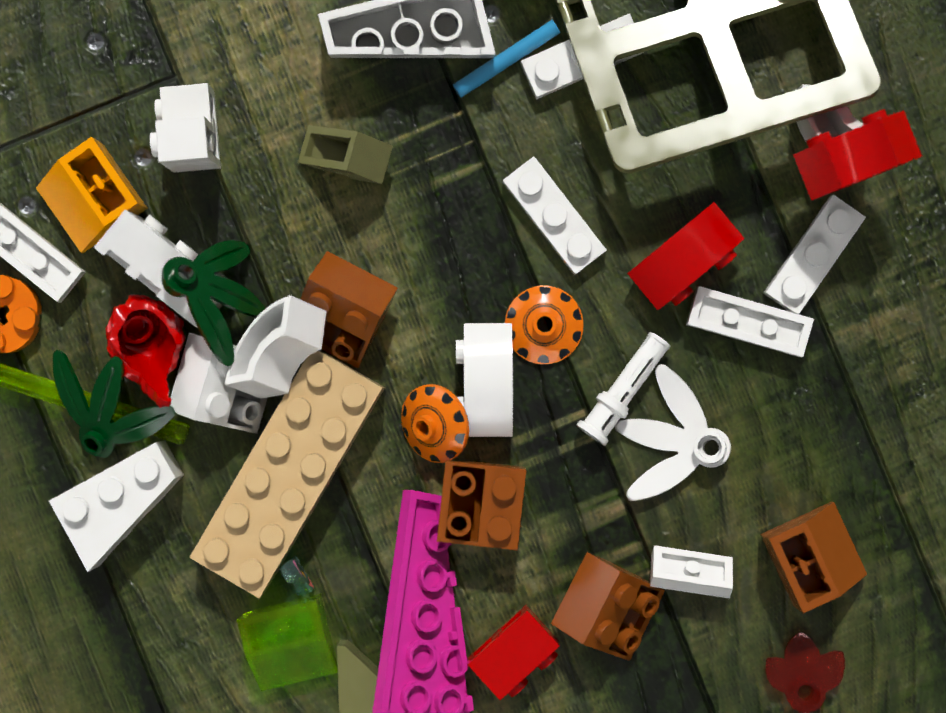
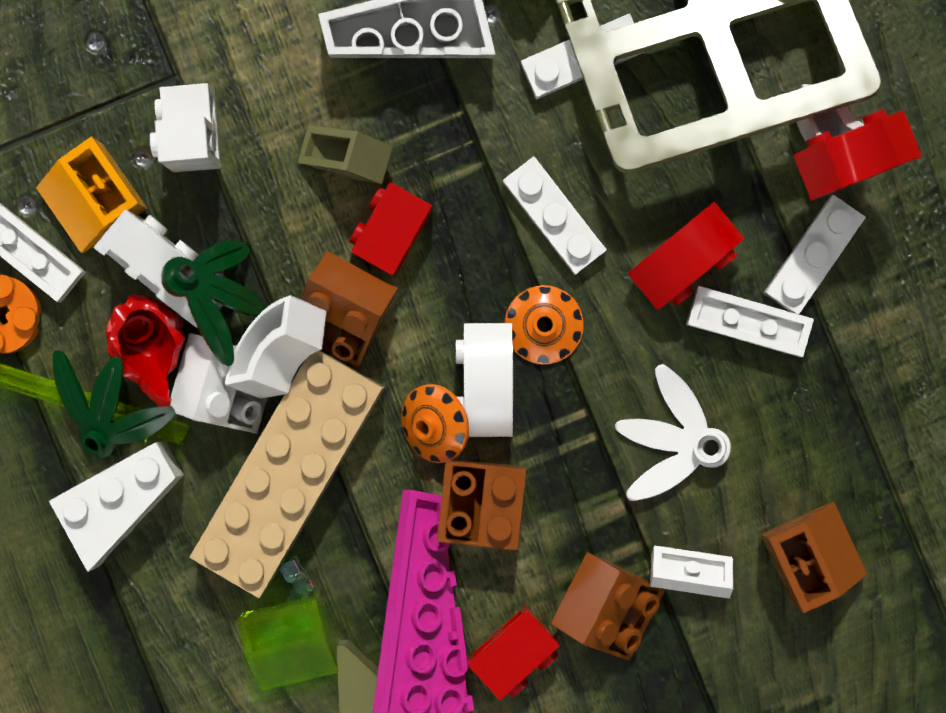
dark azure bar [453,20,560,98] -> none
white pin [576,332,671,446] -> none
clear red plate [765,632,845,713] -> none
none -> red brick [349,182,433,278]

